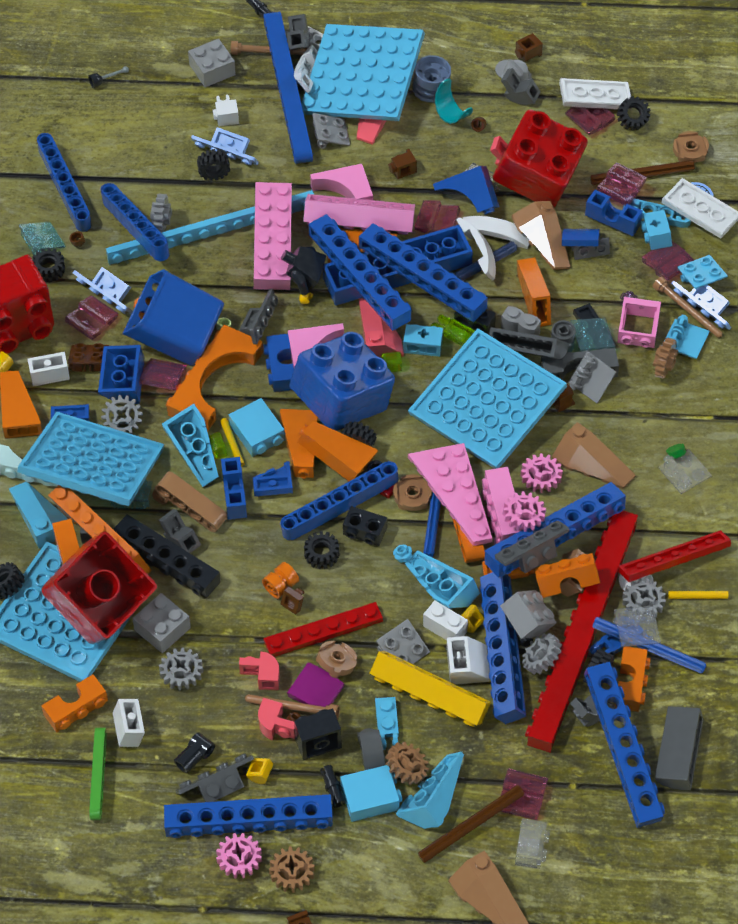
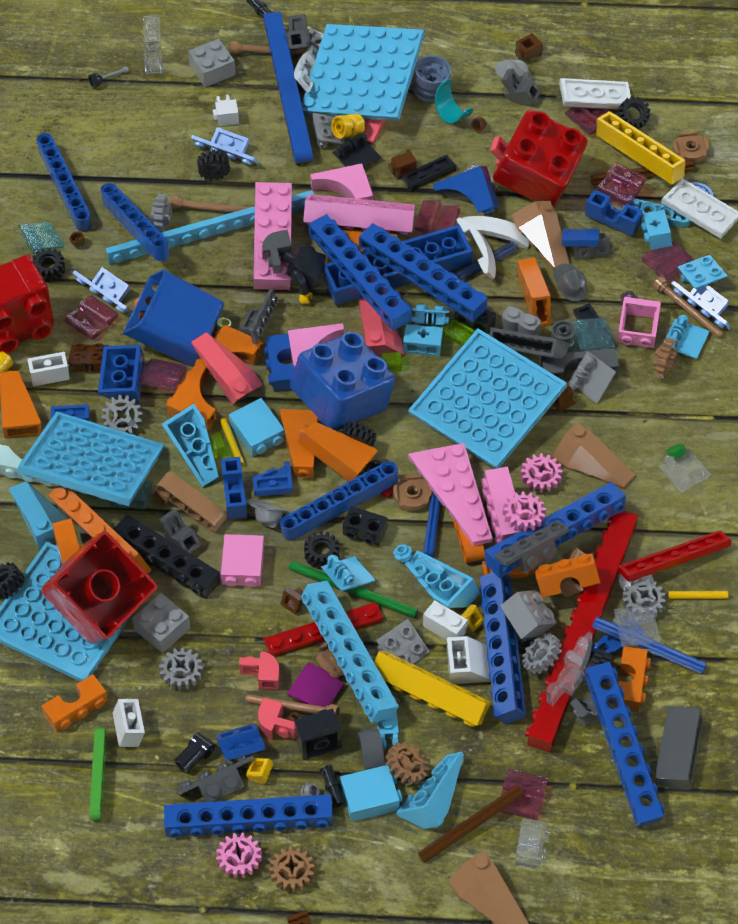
orange wheel [262,562,299,599] -> none
none -> clear slope [143,15,163,74]
none -> medium nougat piece [170,195,248,213]
none -> coral wedge [191,332,263,405]
none -> blue slope [215,723,265,761]
none -> bright pink brick [221,534,264,587]
none -> light grey piece [246,499,287,528]
none -> dark grey brick [262,230,291,274]
none -> green piece [289,561,418,618]
none -> medium azure brick [301,581,399,723]
none -> light grey plate [301,782,320,796]
none -> medium azure hinge [321,555,375,591]
none -> yellow wheel [331,113,365,139]
none -> black hinge [332,133,381,168]
none -> black tile [401,154,456,191]
none -> medium azure hinge [411,304,450,326]
none -> clear slope [546,632,592,706]
none -> dark grey piece [554,264,587,302]
none -> yellow brick [596,111,685,185]

